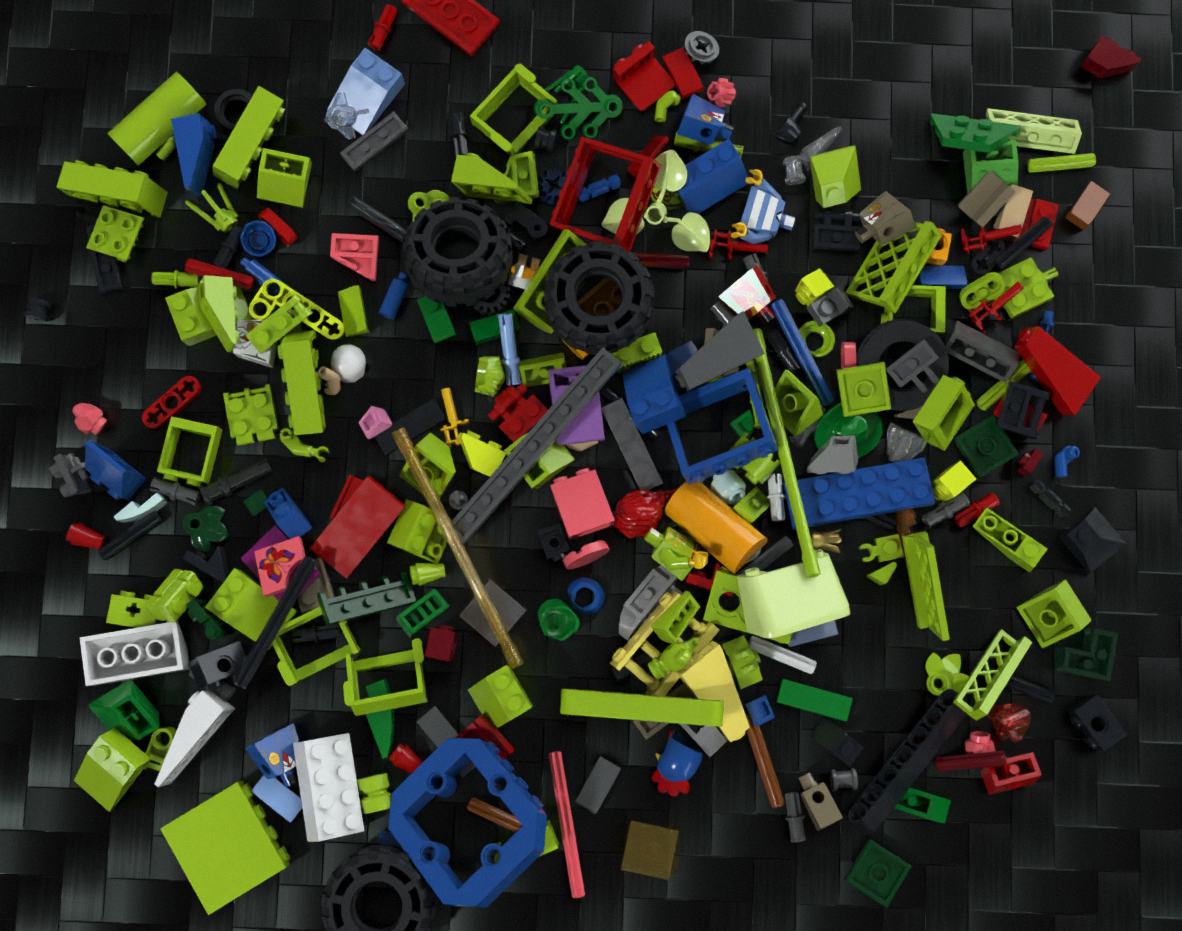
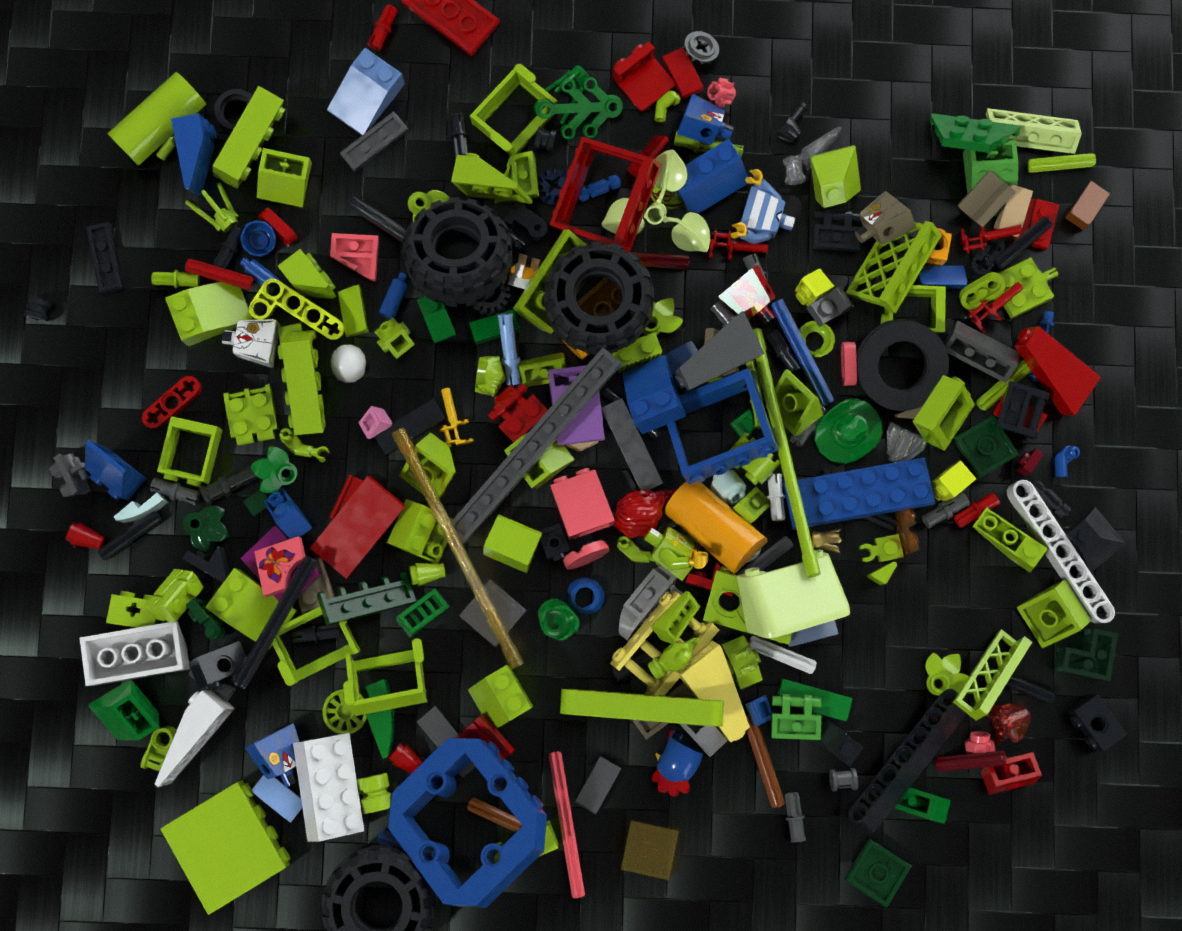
lime wedge [56,160,168,218] -> none
coral rock [72,403,108,435] -> none
lime slope [74,727,151,812] -> none
lime hinge [86,205,144,263] -> none
lime slope [198,275,239,352] -> none
lime plate [245,294,313,354] -> none
tan arm [318,366,341,395] -> none
clear brick [324,92,369,140] -> none
dark red brick [425,624,459,662] -> none
dark grey axle [449,491,468,510] -> none
neon yellow slope [458,430,506,477] -> none
dark tan torso [798,772,843,831] -> none
light grey slope [807,436,858,475] -> none
lime tile [836,362,891,417] -> none
dark grey hinge [886,339,940,393] -> none
lime fence [902,531,950,641] -> none
dark red slope [1081,36,1141,78] -> none
none -> green plate [251,446,297,493]
none -> lime slope [278,249,336,299]
none -> lime wheel [323,689,367,734]
none -> lime brick [375,318,415,359]
none -> lime slope [483,514,542,573]
none -> lime arm [617,536,660,566]
none -> lime plate [643,298,683,335]
none -> bright green plate [771,694,821,740]
none -> white beam [1007,480,1115,624]

